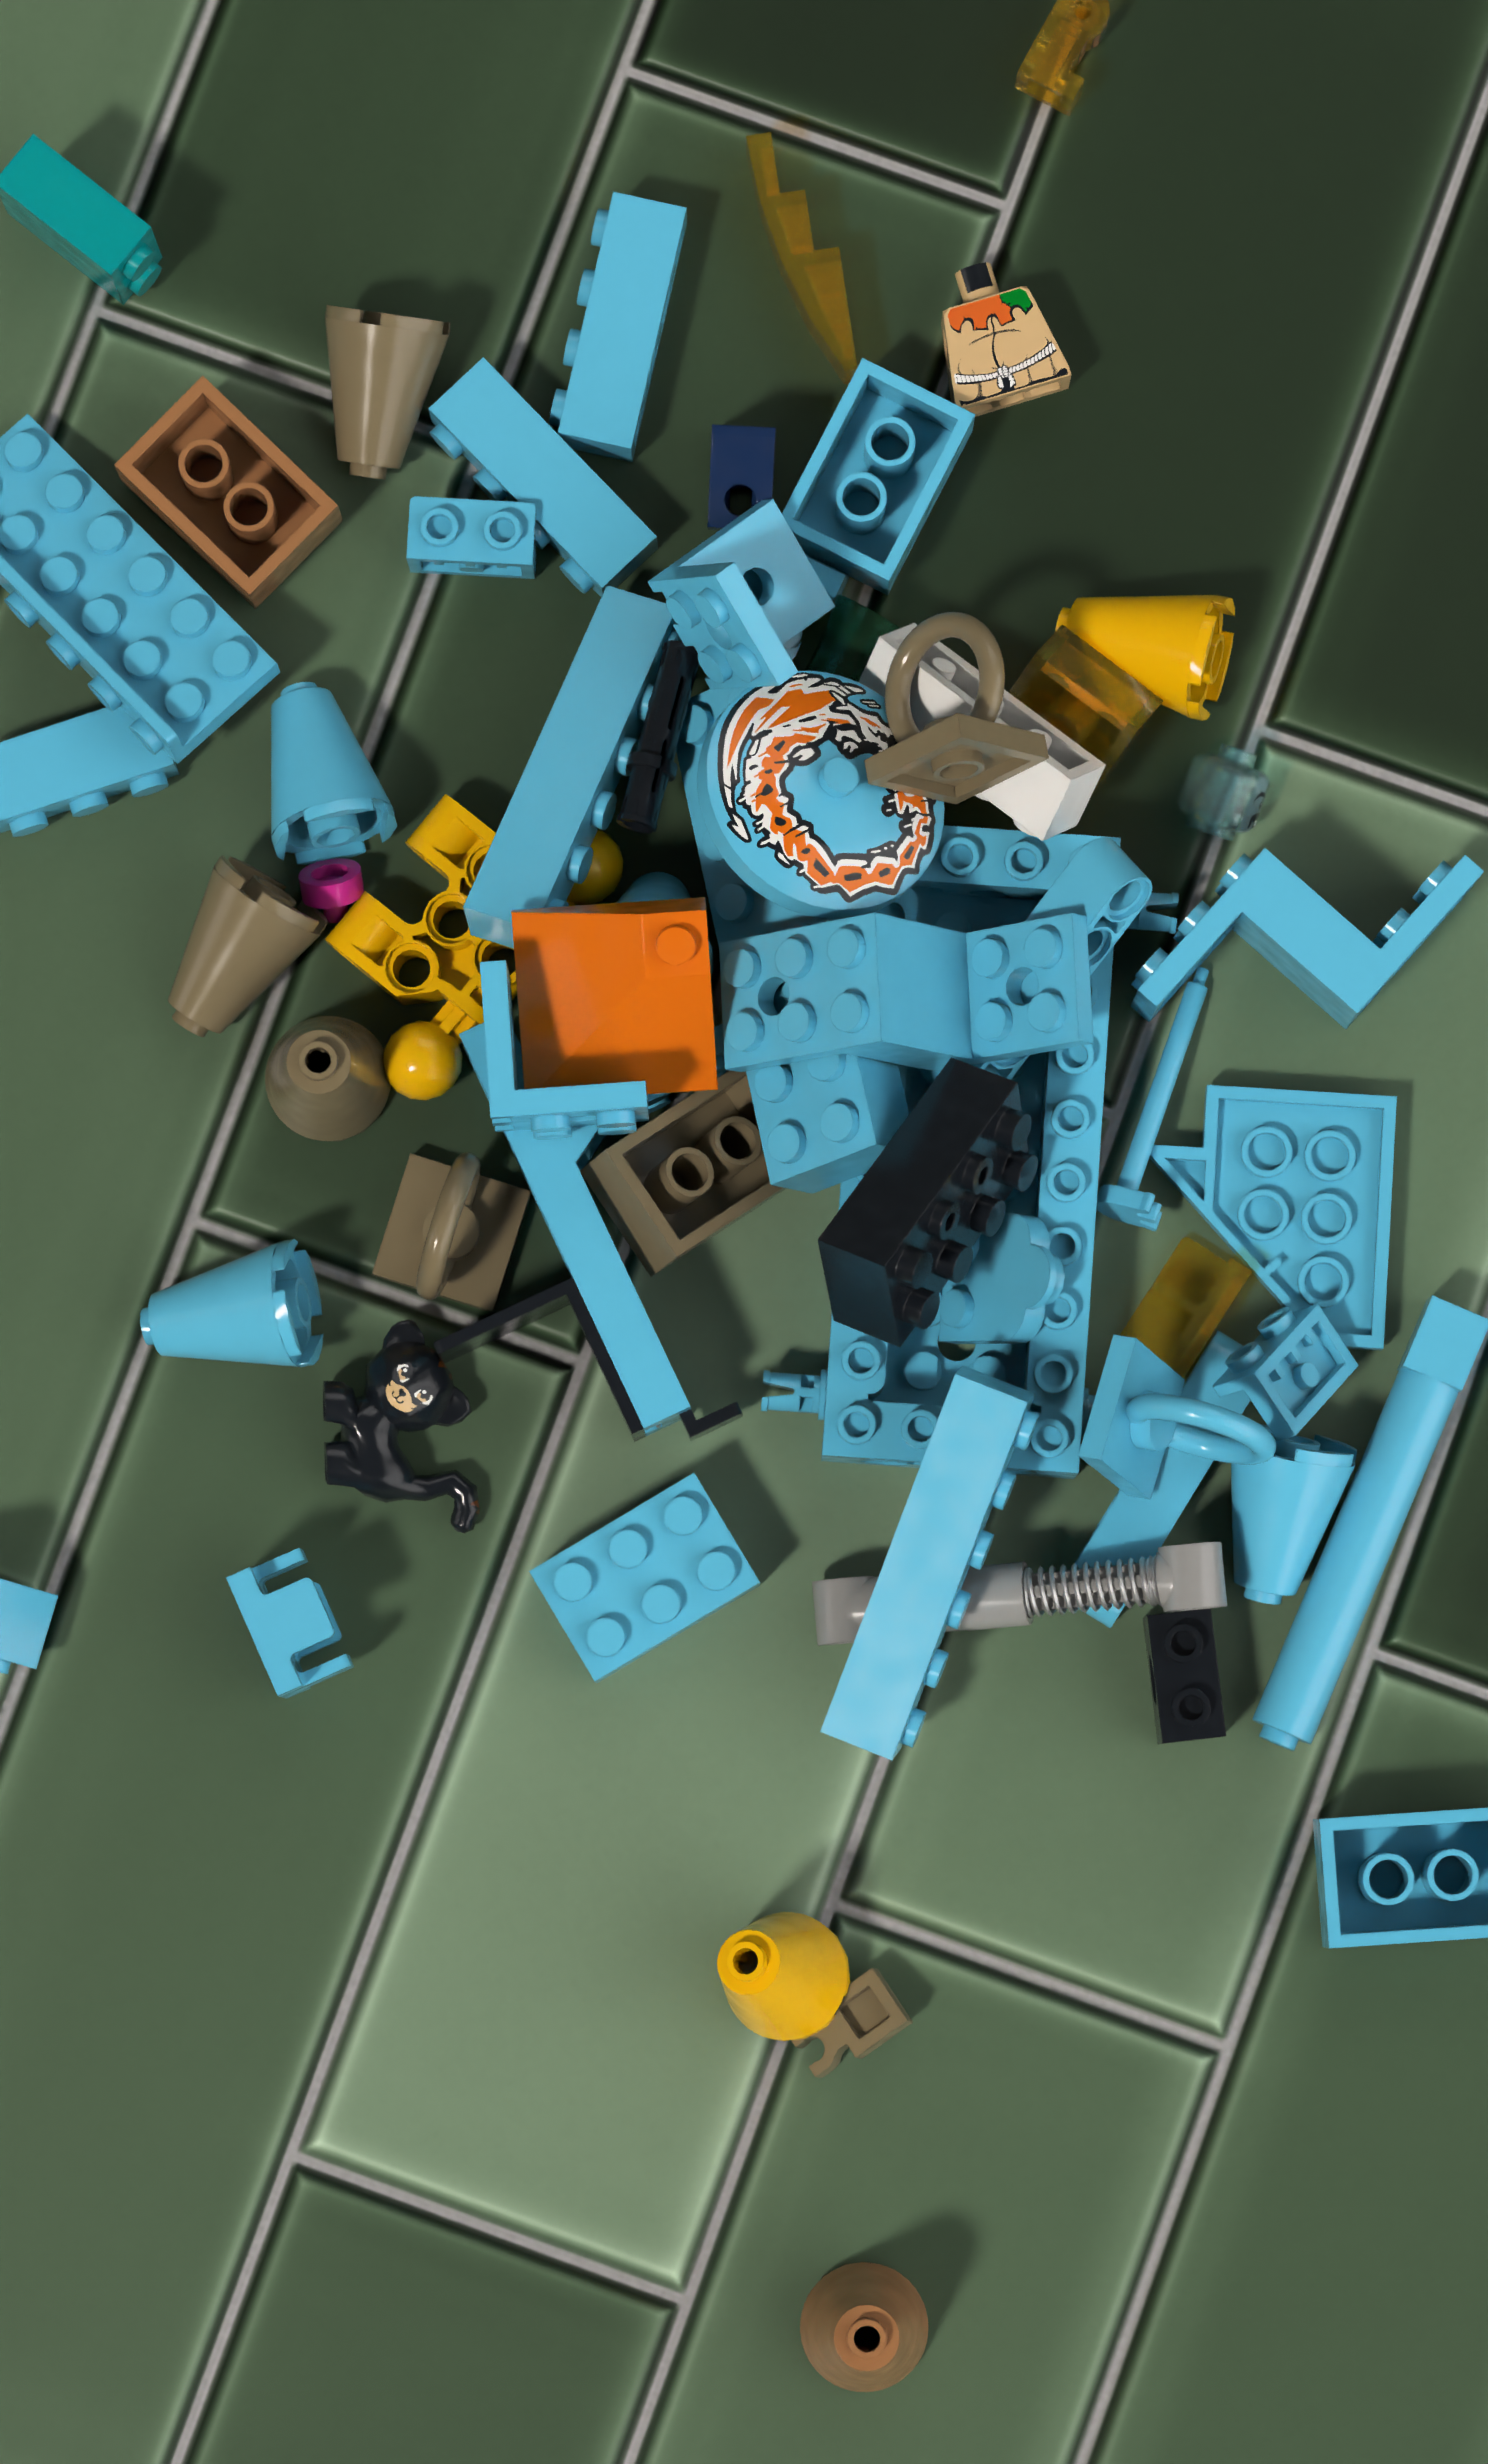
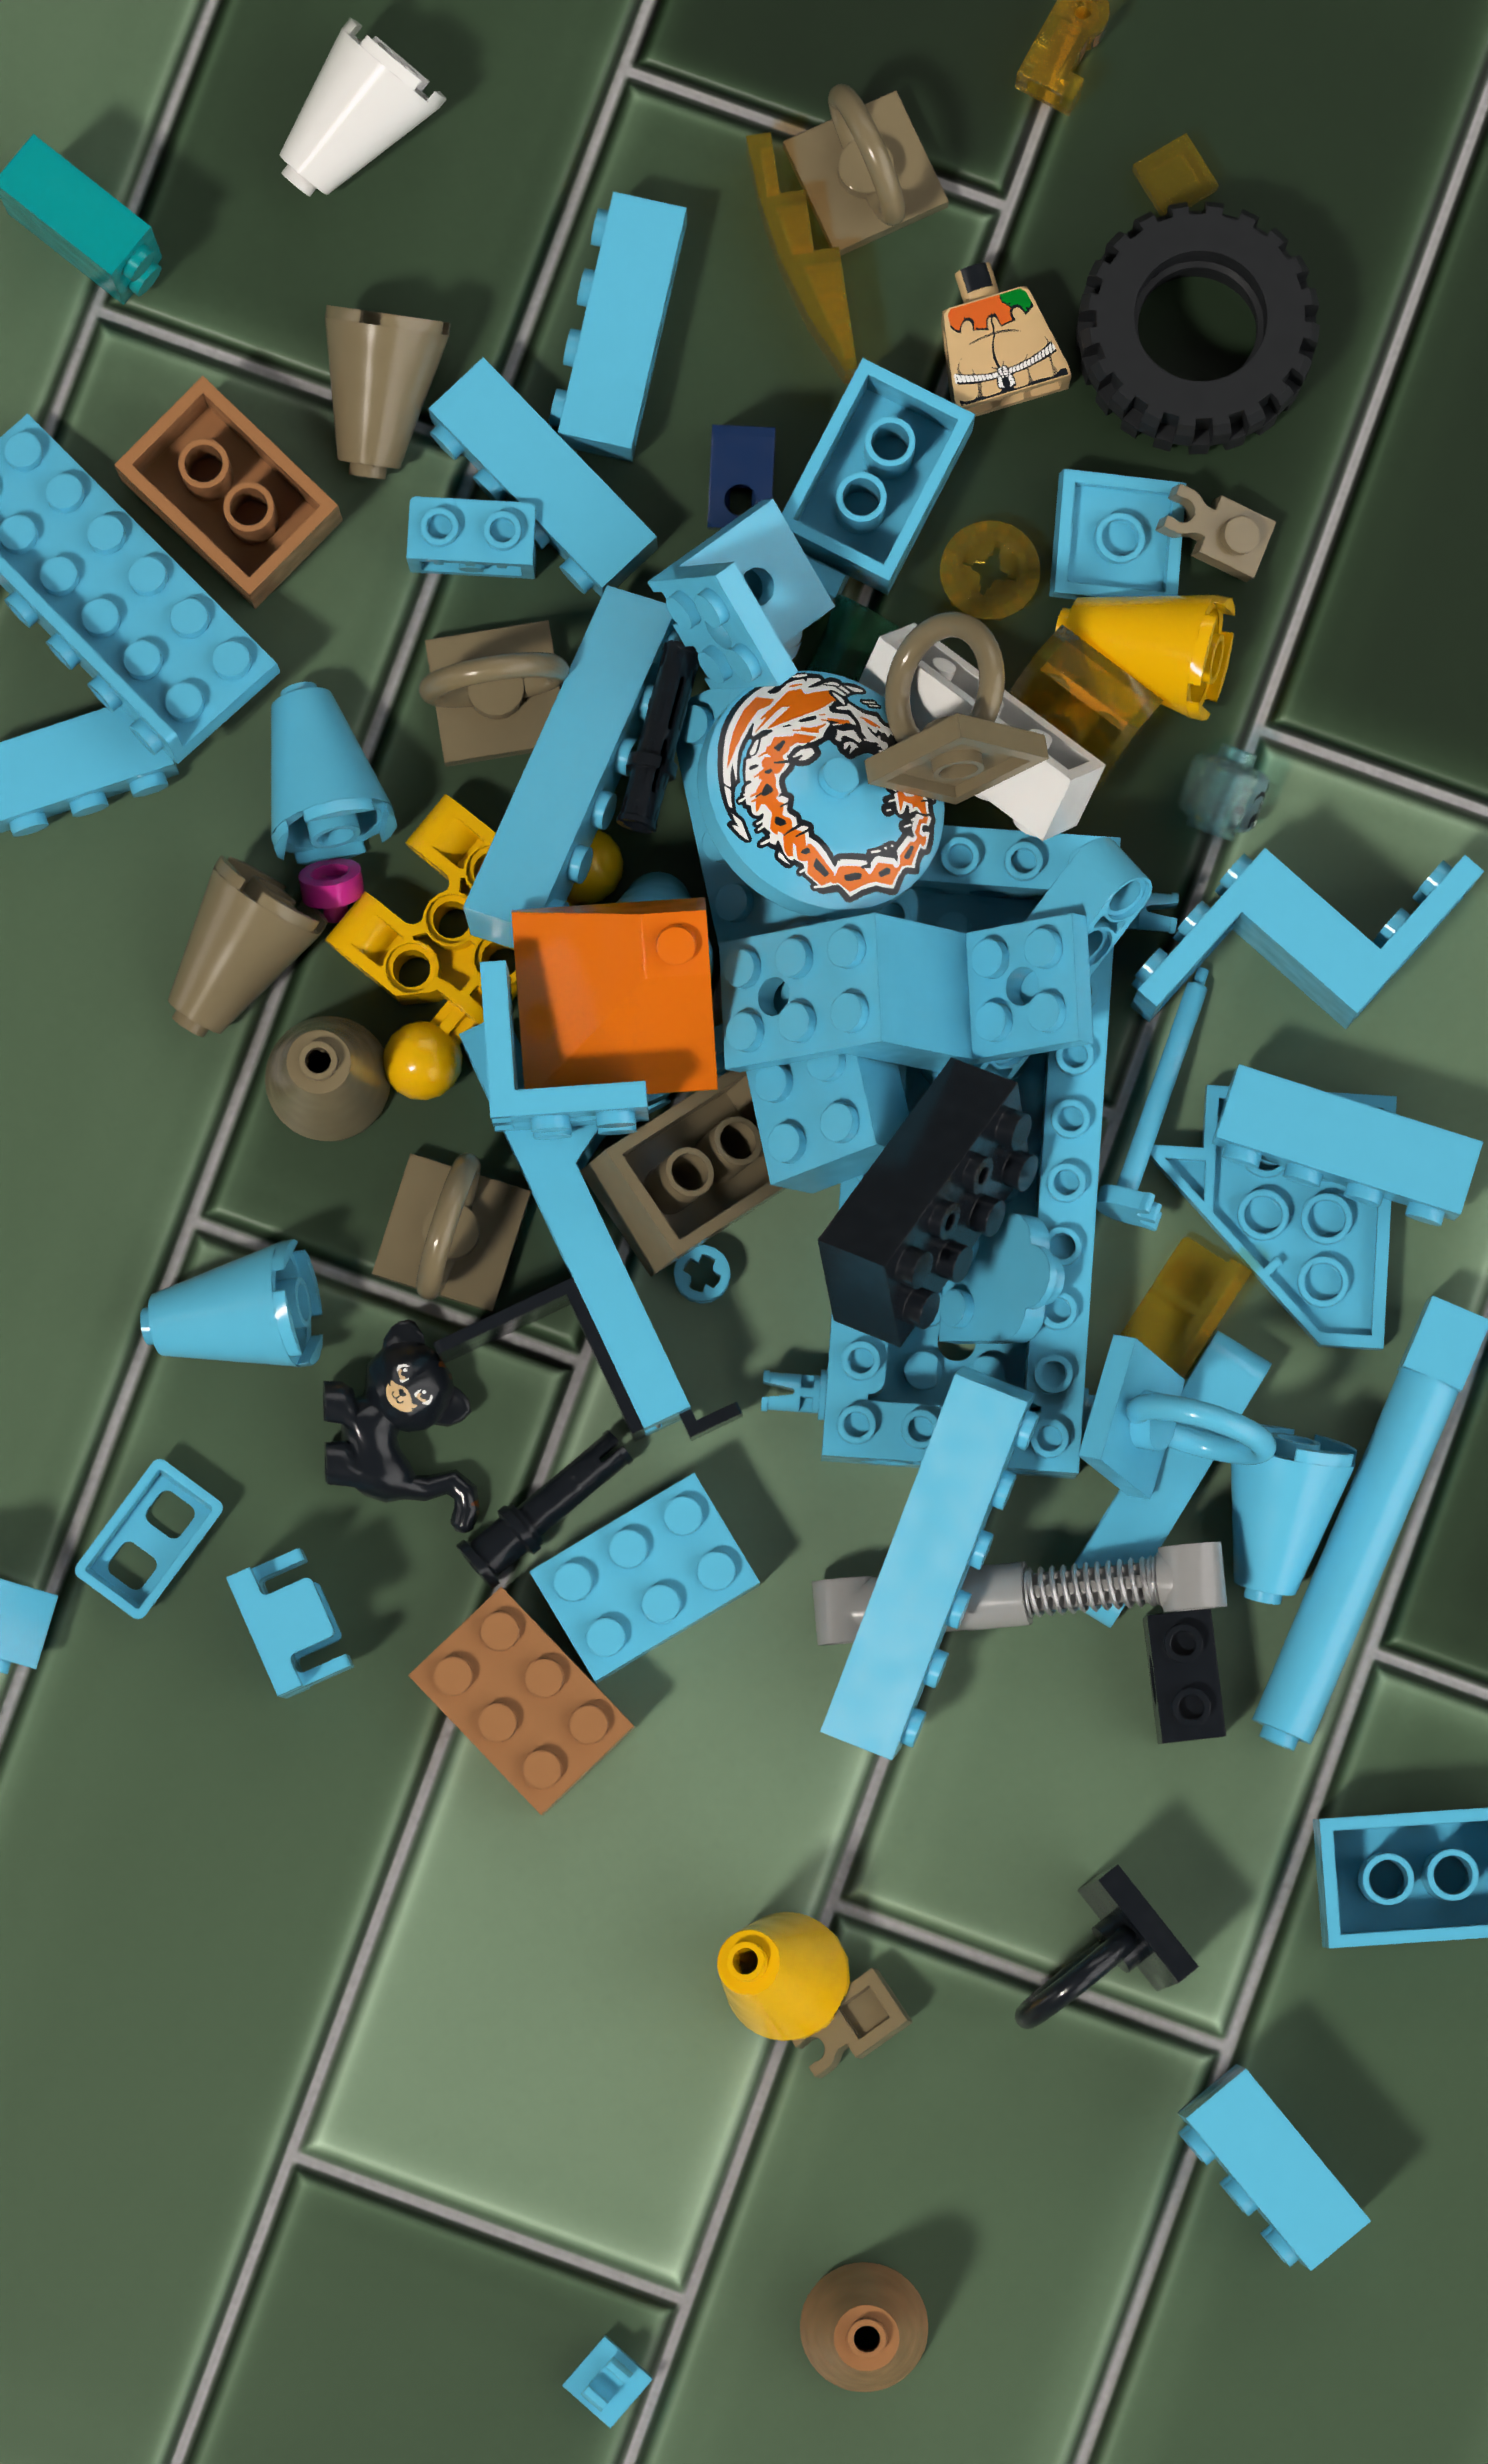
medium azure bracket [1212,1304,1359,1441] -> none
none -> medium azure piece [75,1459,223,1619]
none -> white cone [279,17,447,197]
none -> medium nougat brick [408,1587,635,1816]
none -> dark tan tile [419,620,569,767]
none -> black pin [456,1430,634,1589]
none -> medium azure tile [562,2335,653,2429]
none -> medium azure bush [674,1245,731,1304]
none -> dark tan tile [783,84,949,258]
none -> clear yellow gear [940,520,1040,621]
none -> black tile [1015,1864,1199,2029]
none -> medium azure plate [1049,469,1186,600]
none -> black tyre [1076,201,1320,454]
none -> clear yellow tile [1132,133,1219,216]
none -> dark tan plate [1155,483,1276,582]
none -> medium azure brick [1178,2064,1371,2271]
none -> medium azure brick [1211,1064,1483,1226]

